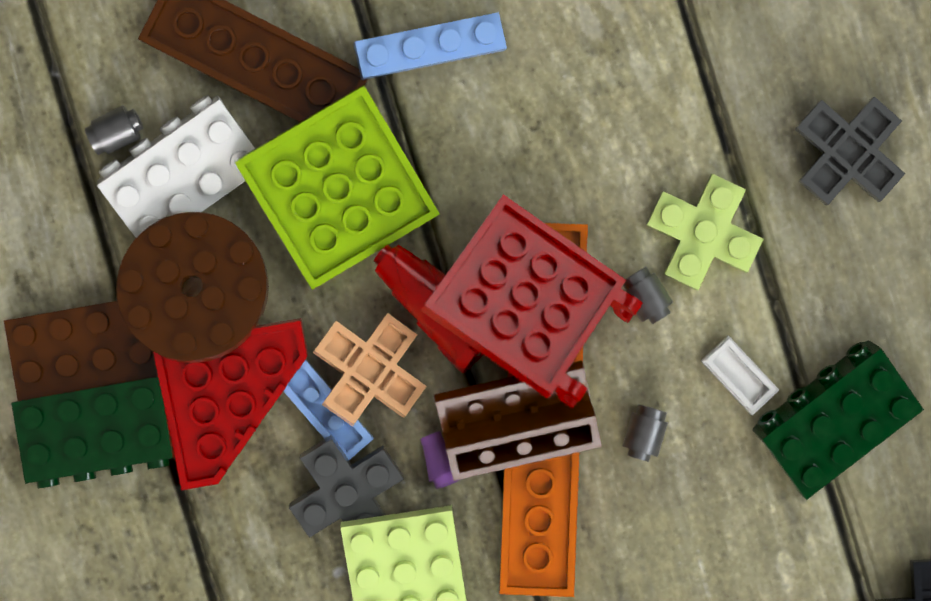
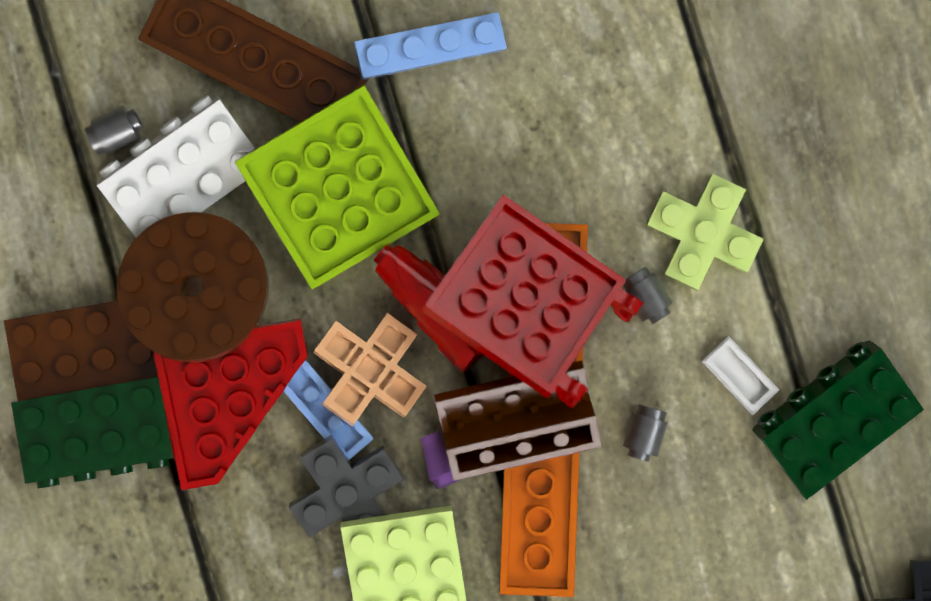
dark grey plate [795,97,906,205] -> none

